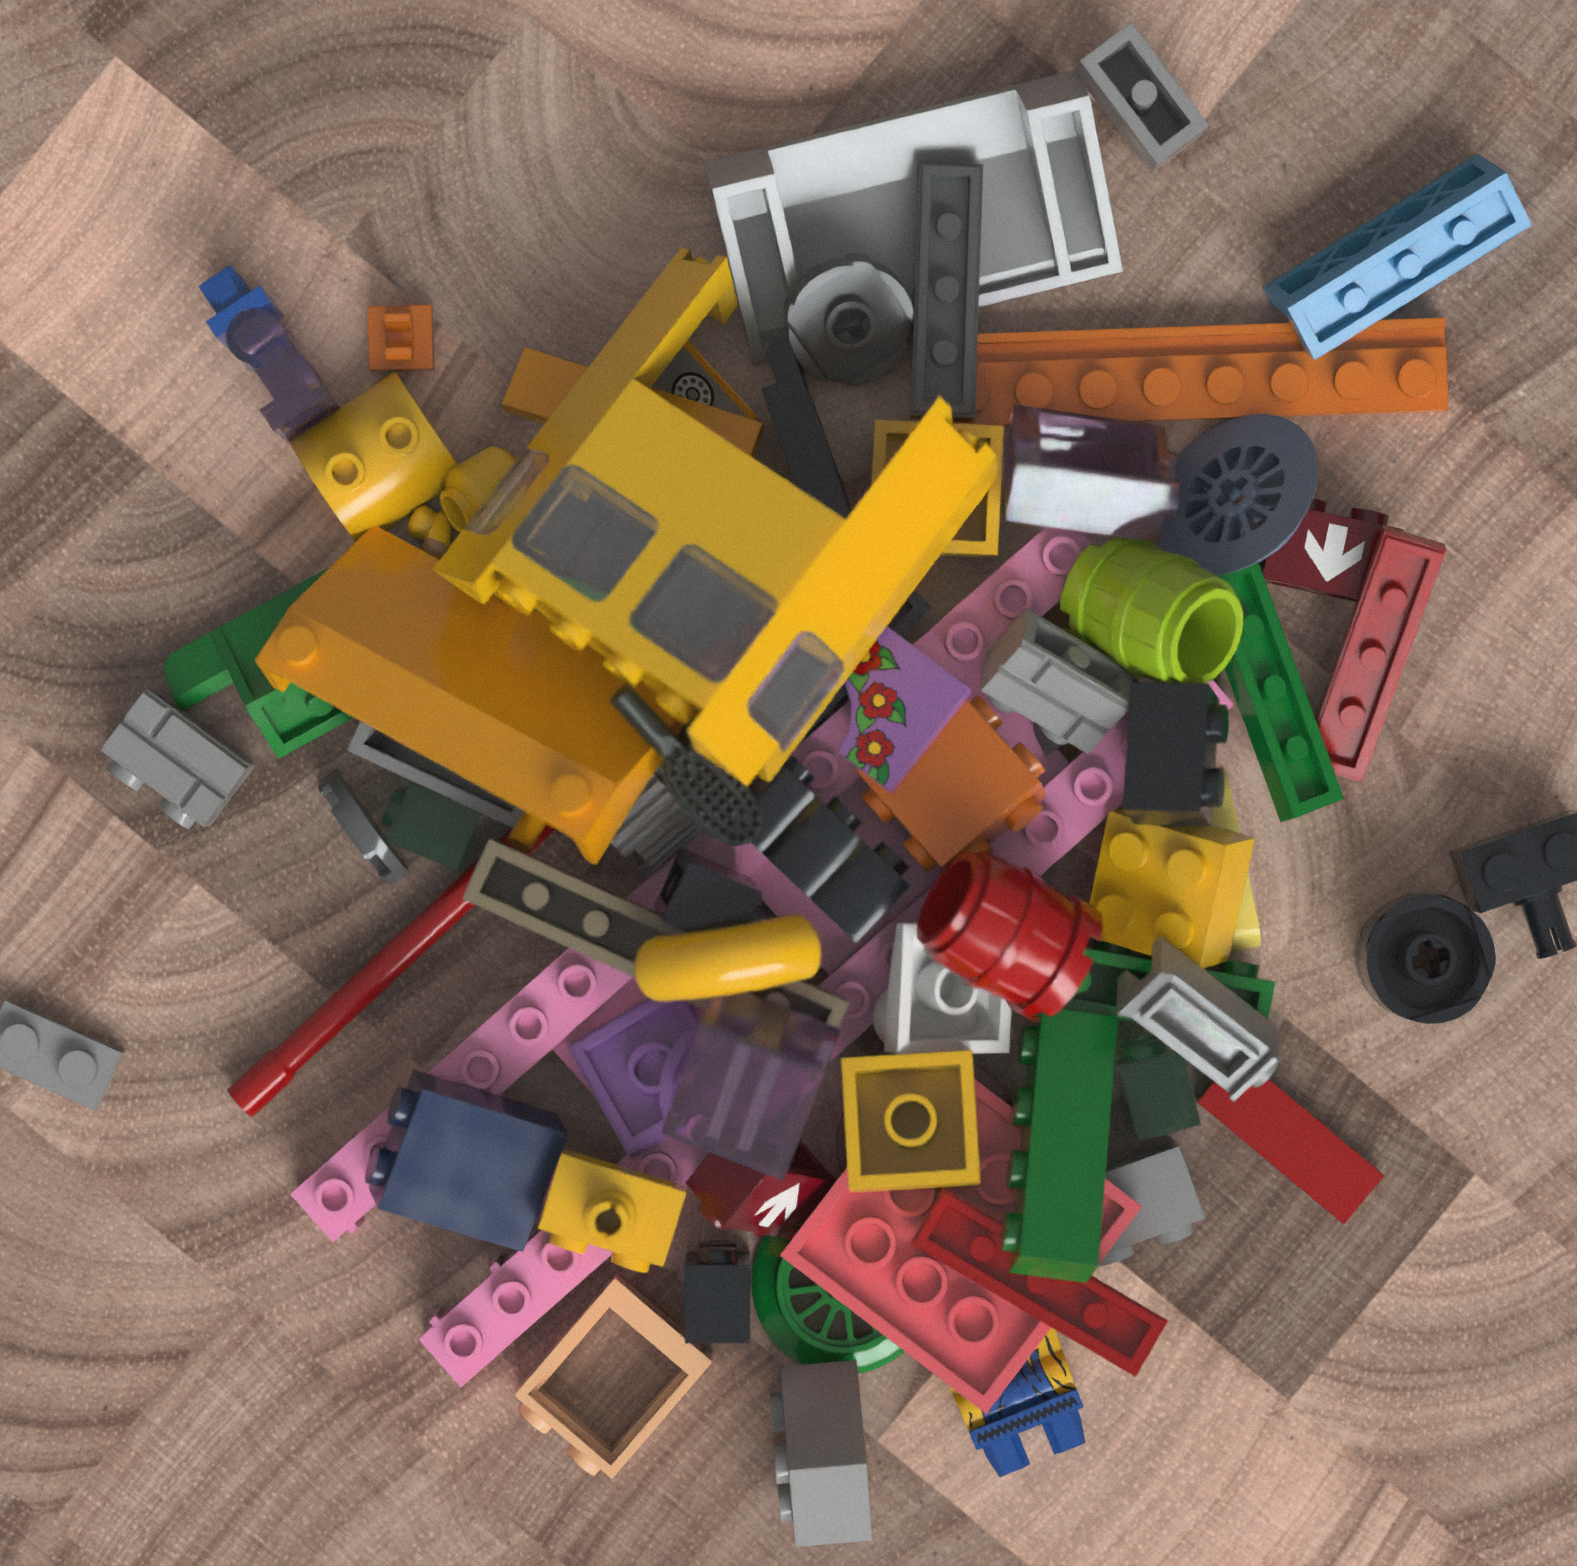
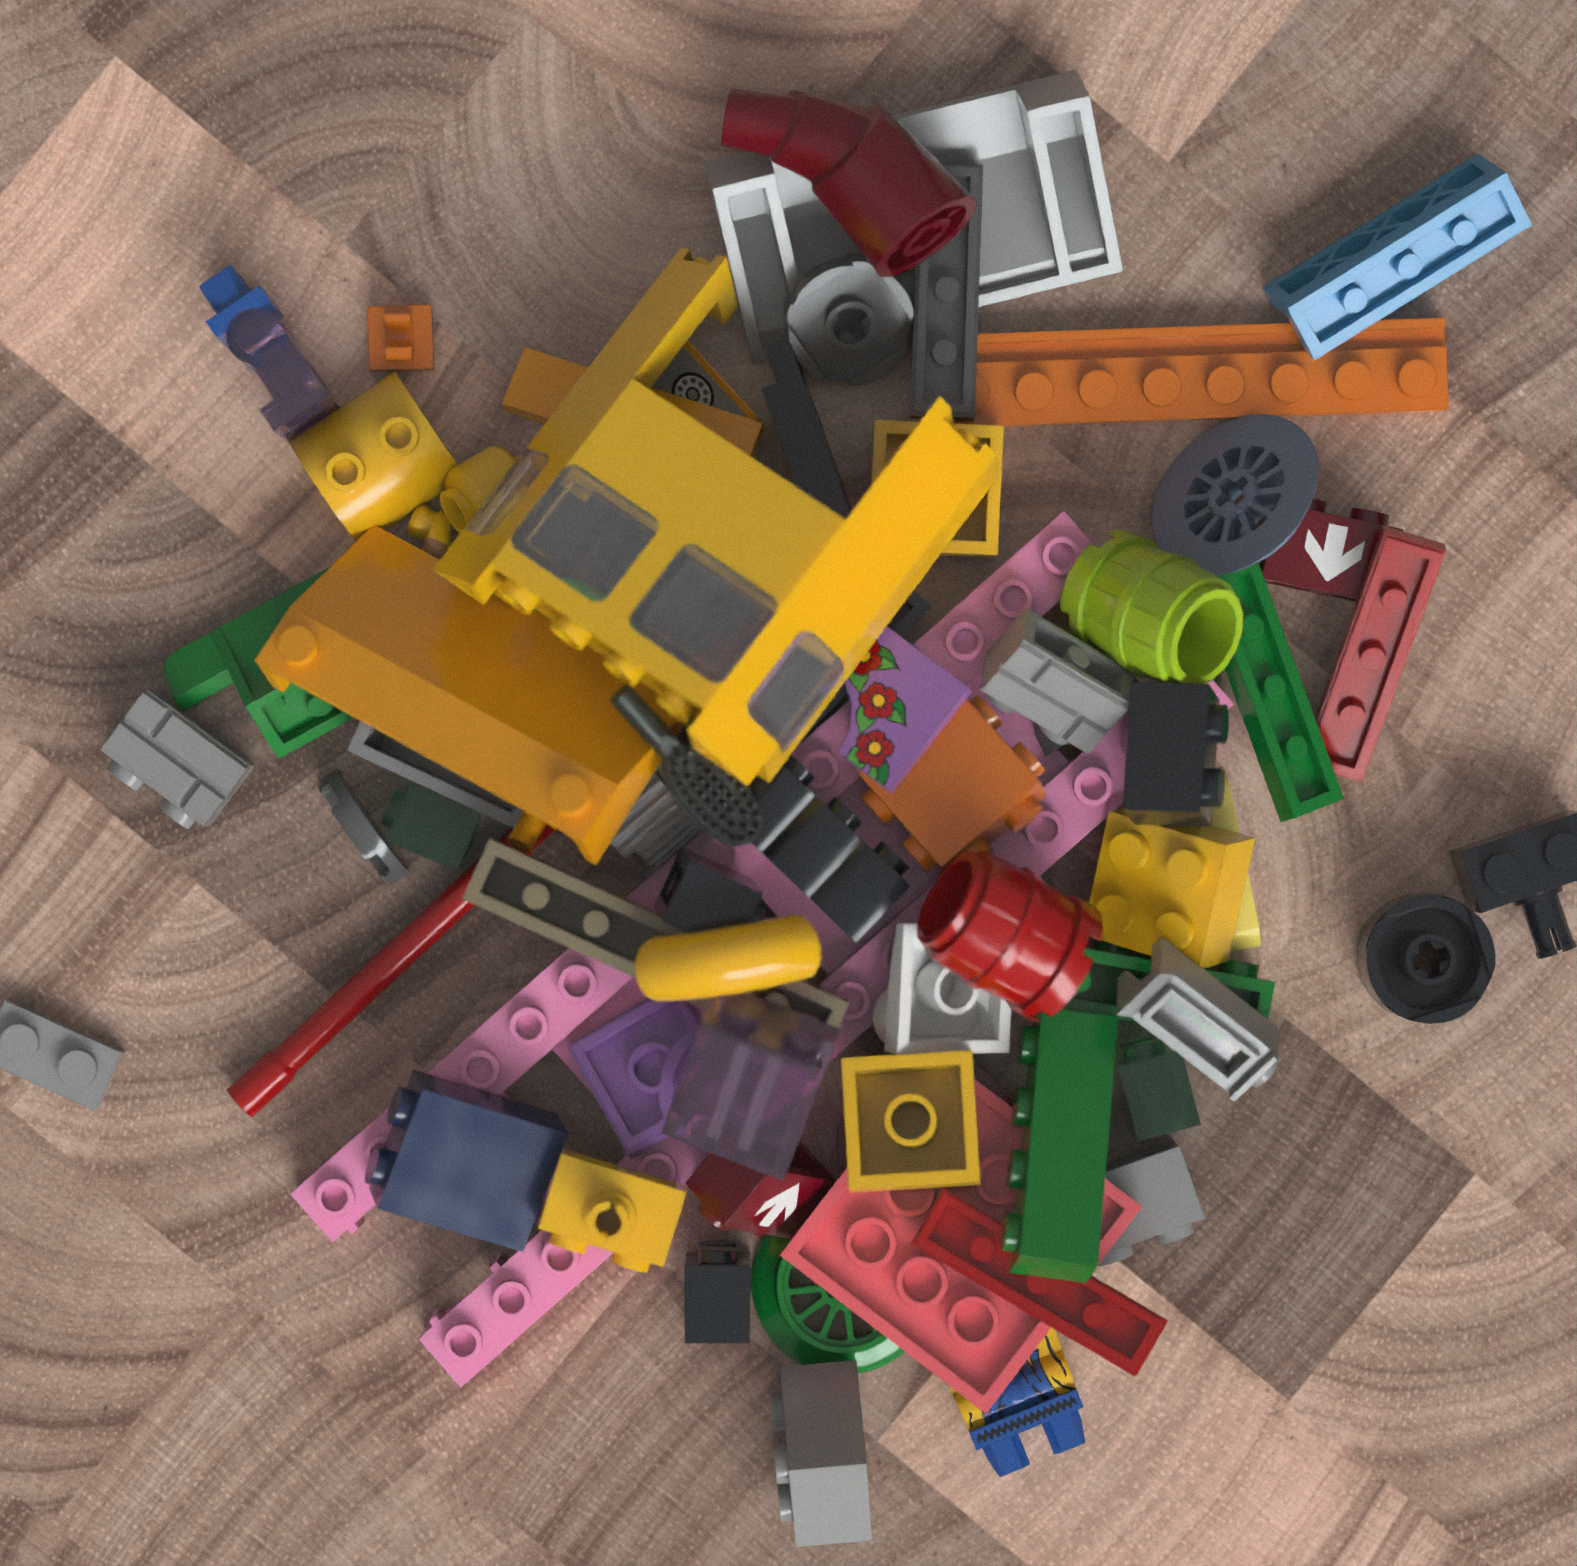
light nougat window [514,1272,713,1479] -> none
clear purple window [1003,405,1180,542] -> none
light grey brick [1076,22,1209,174] -> none
red tile [1195,1052,1384,1225] -> none
none -> dark red piece [721,88,977,277]

